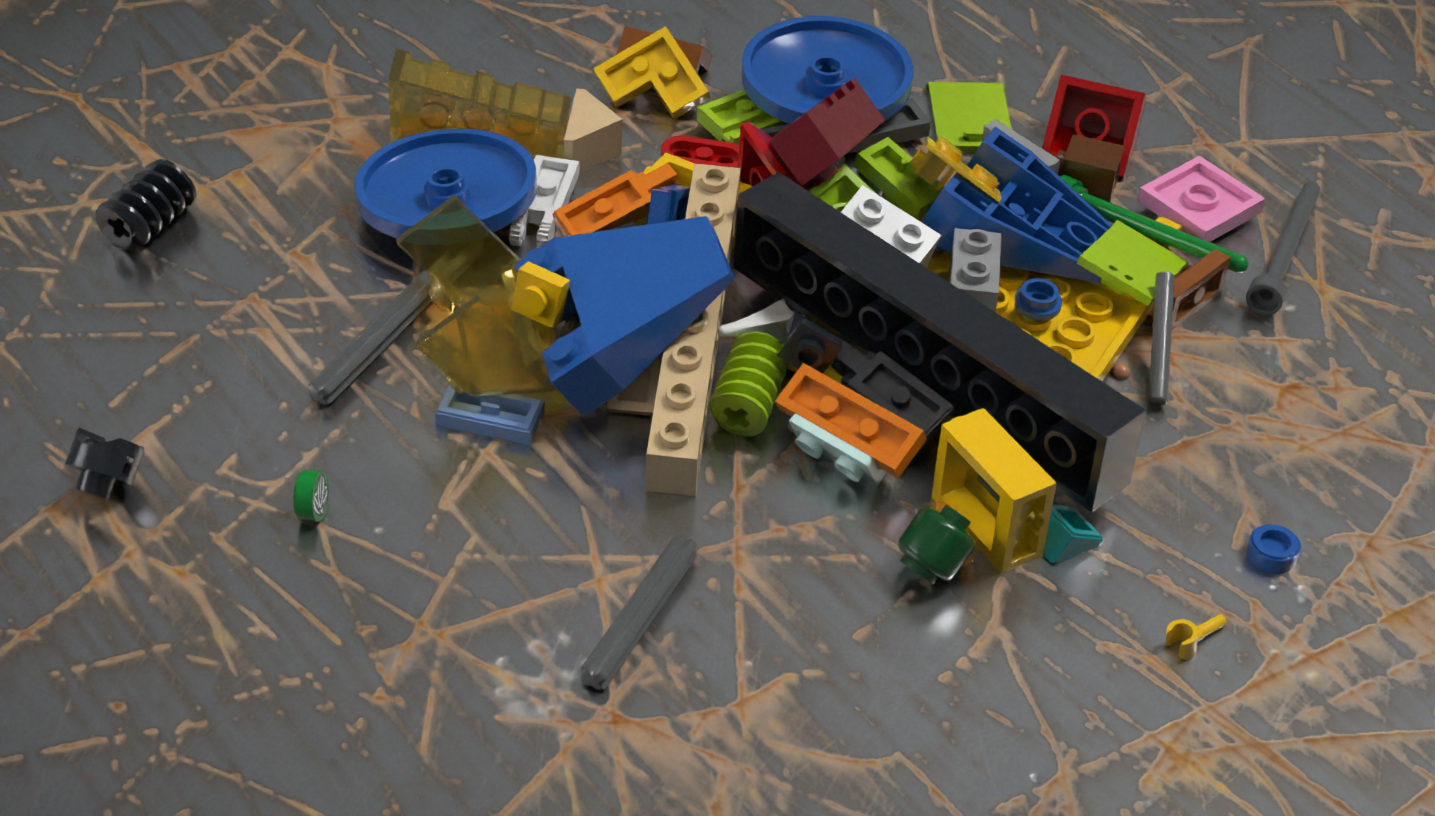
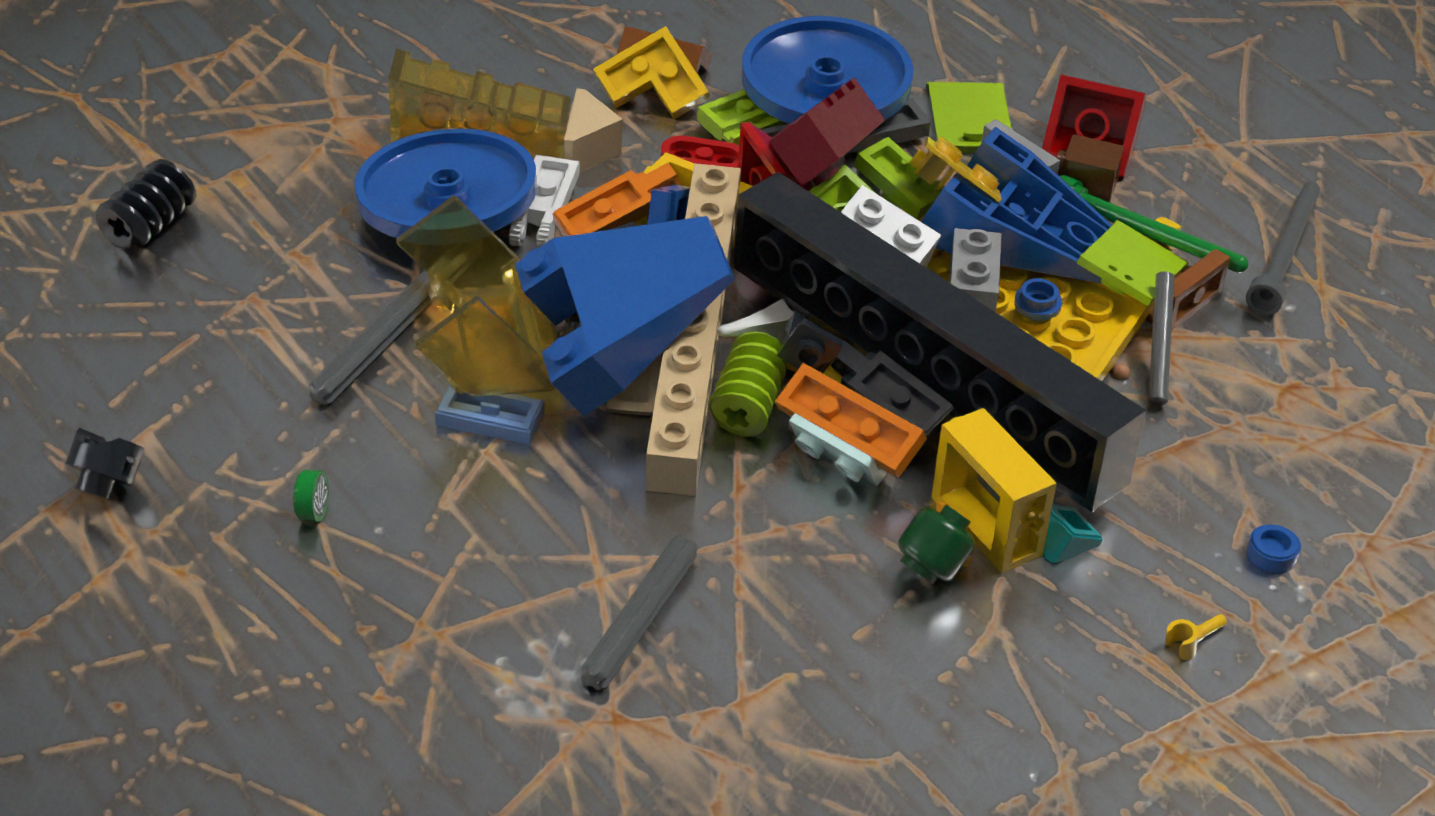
yellow plate [511,261,570,328] -> none
bright pink plate [1138,155,1265,242] -> none

